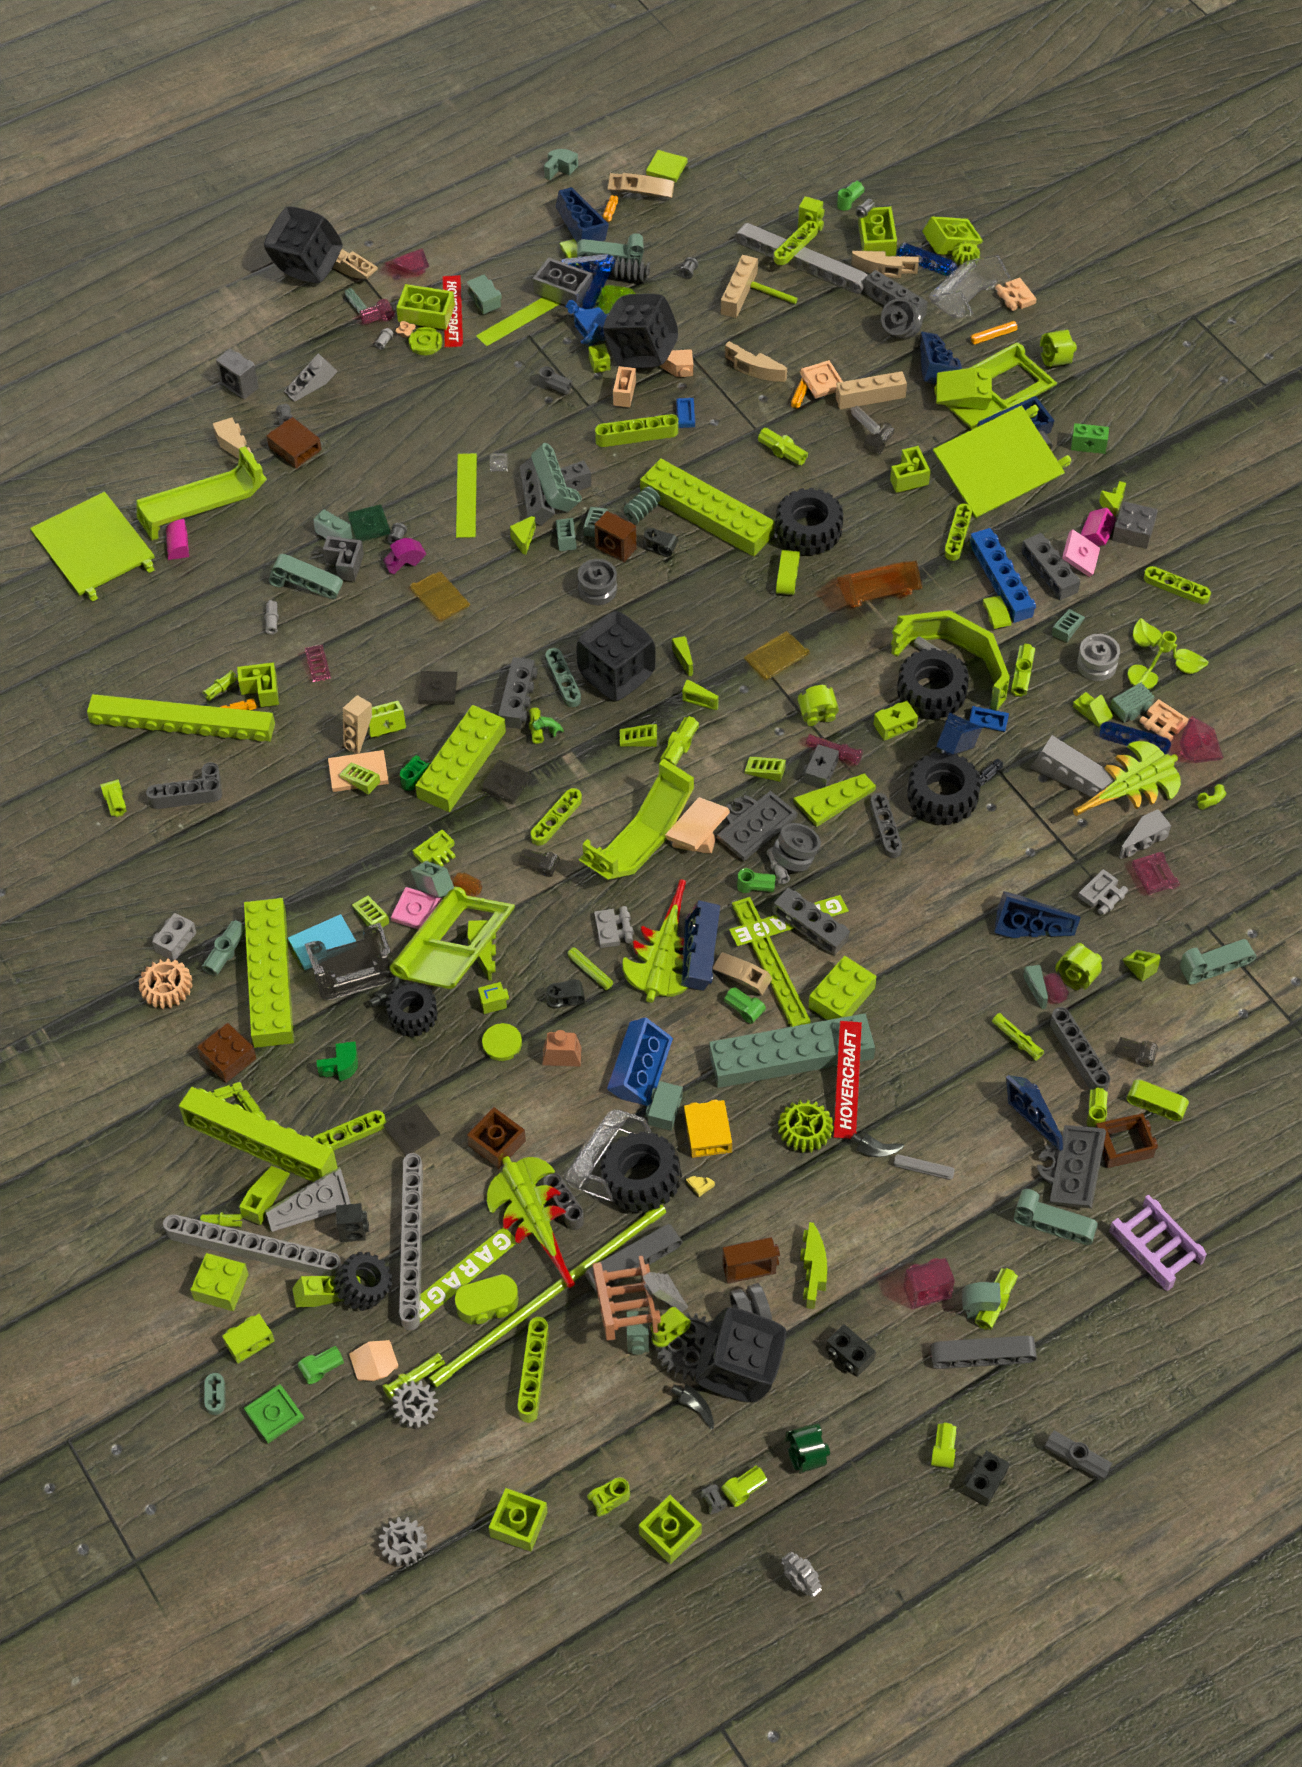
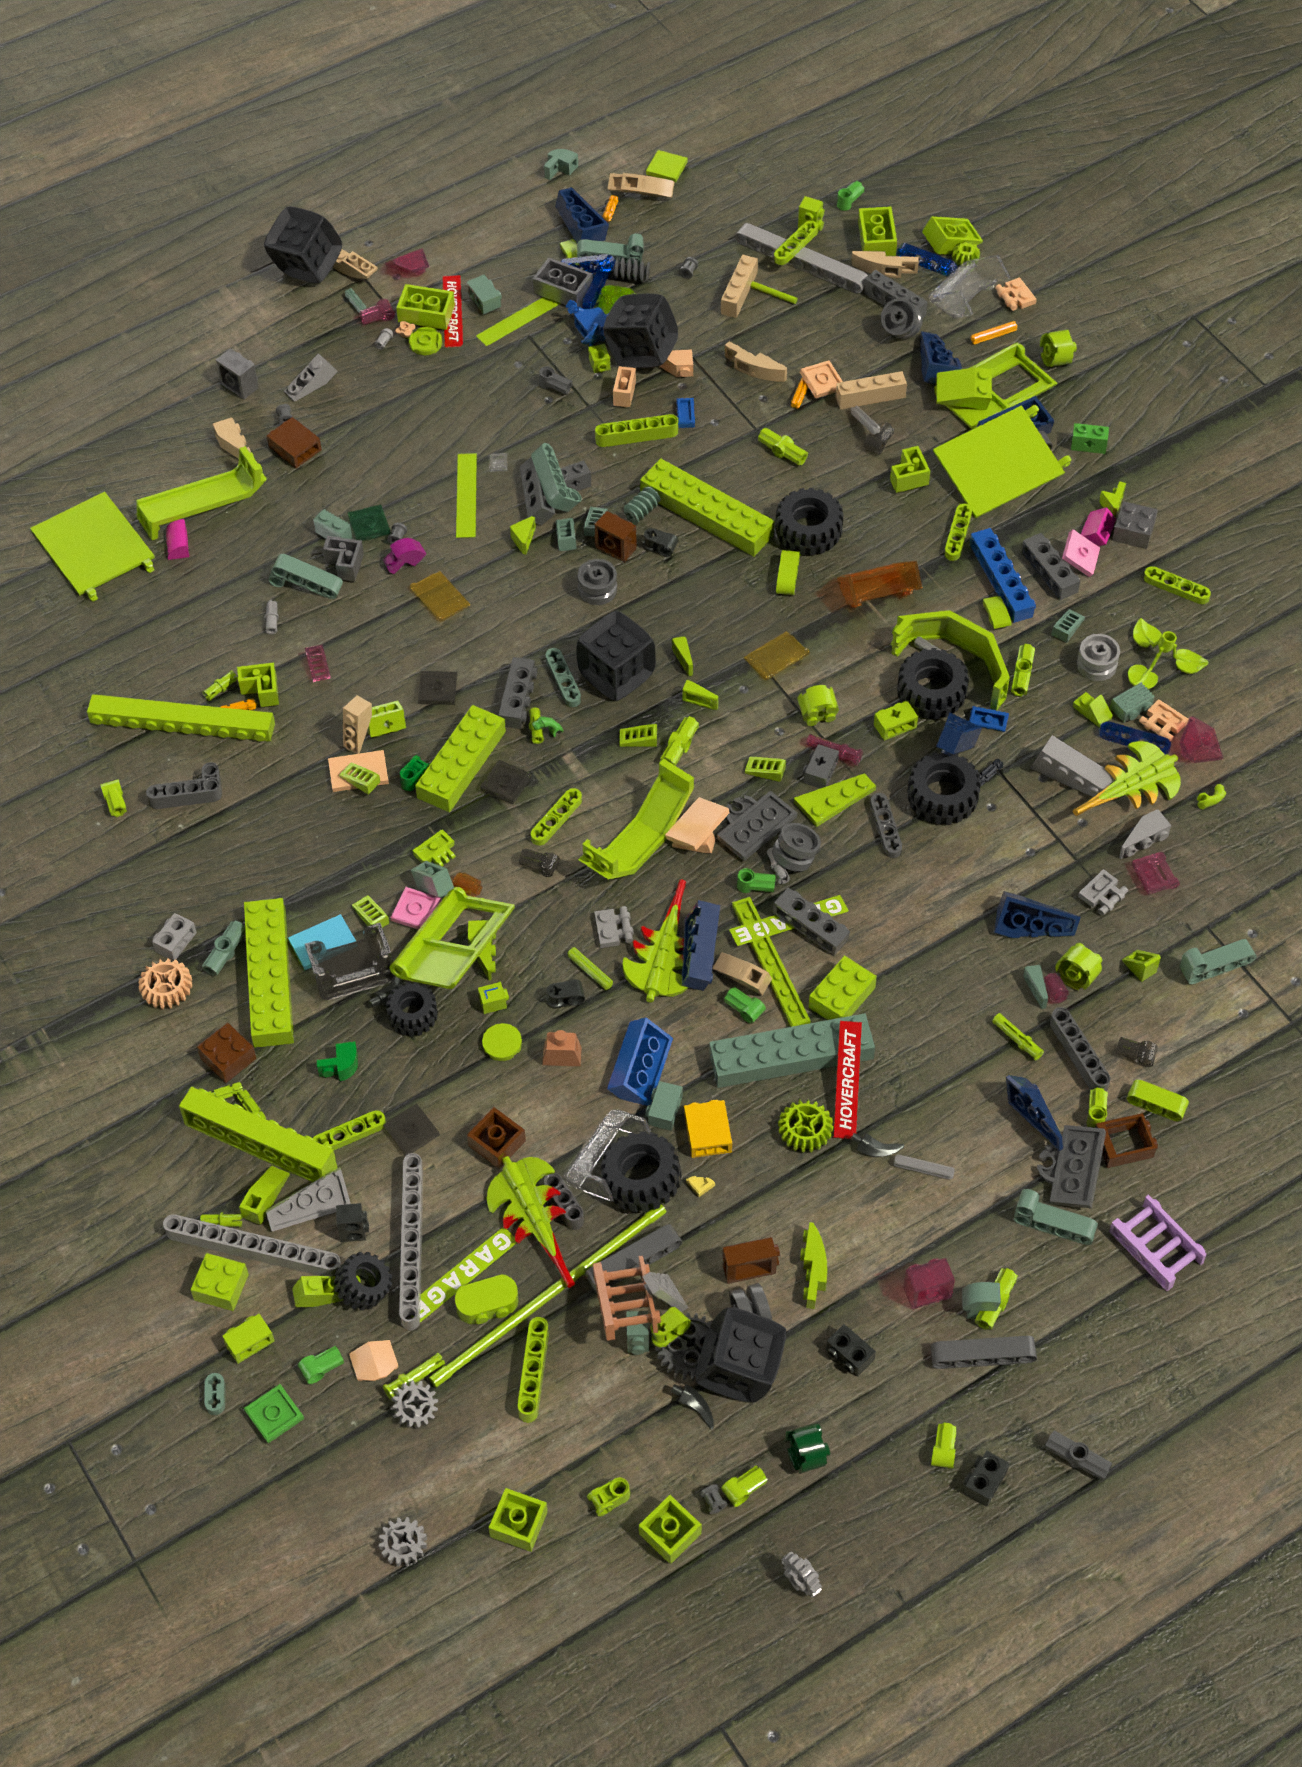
flat silver pin [856,199,875,218] -> none

